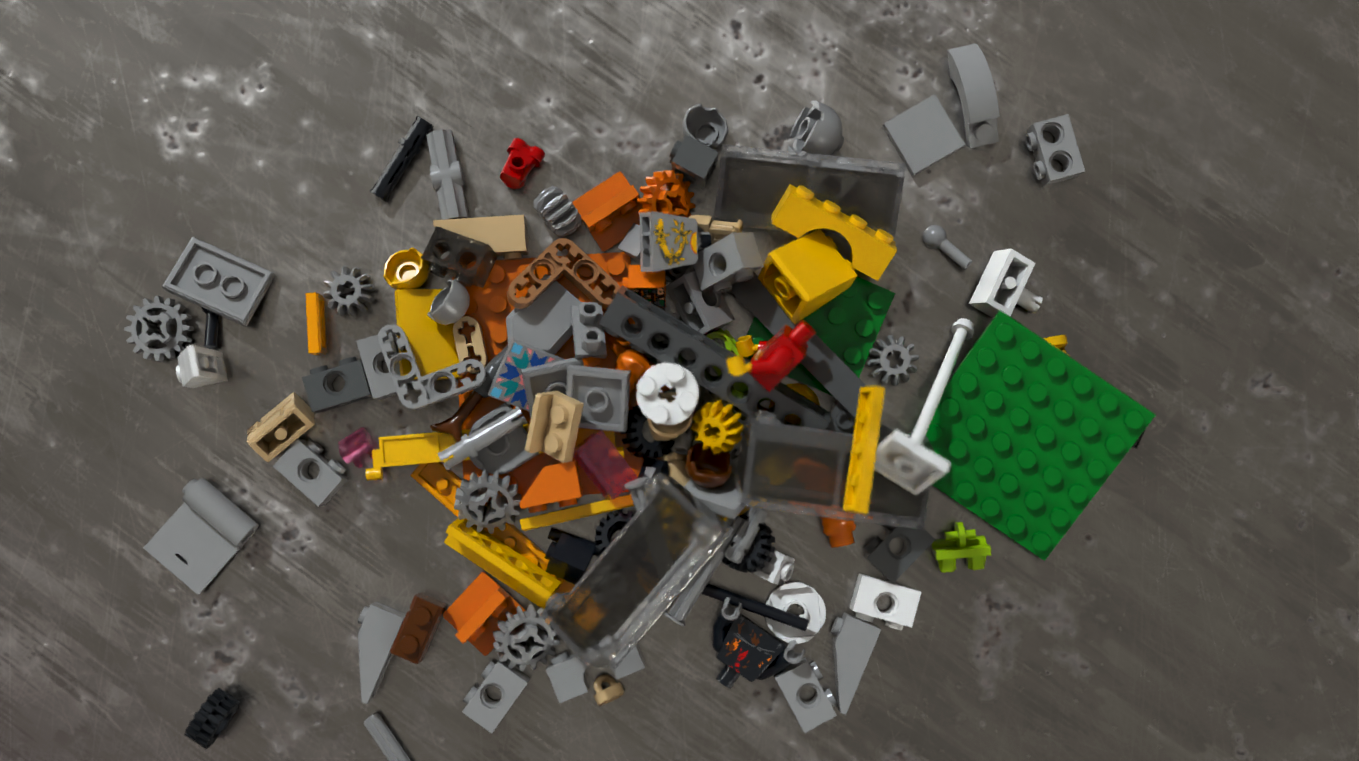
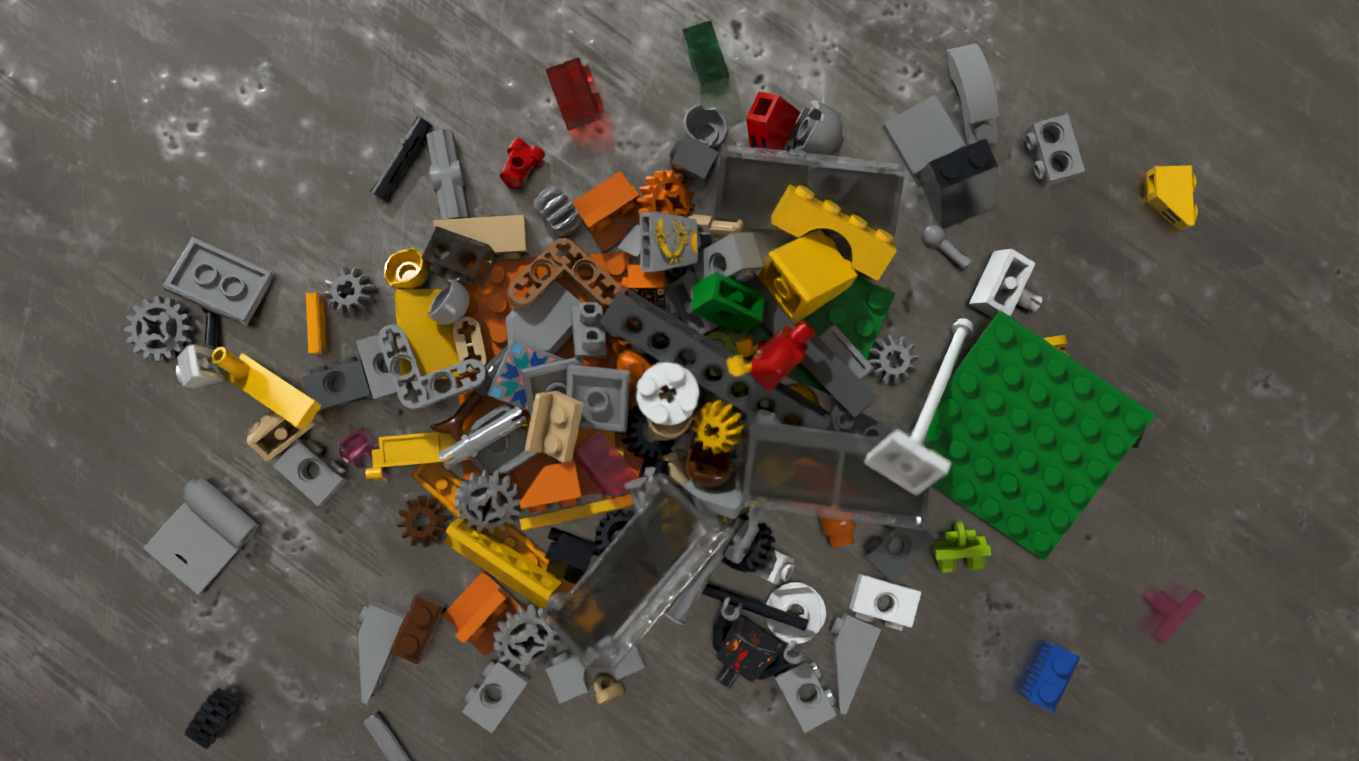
yellow tile [843,386,885,514] -> none
none -> yellow piece [211,347,321,431]
none -> reddish brown gear [397,496,450,547]
none -> clear red brick [546,58,604,131]
none -> clear green brick [682,20,730,95]
none -> green brick [691,271,765,335]
none -> red slope [746,92,801,166]
none -> light grey tile [819,324,874,380]
none -> black slope [917,138,998,229]
none -> blue brick [1020,641,1080,713]
none -> yellow slope [1146,165,1198,230]
none -> clear pink tile [1149,588,1206,644]

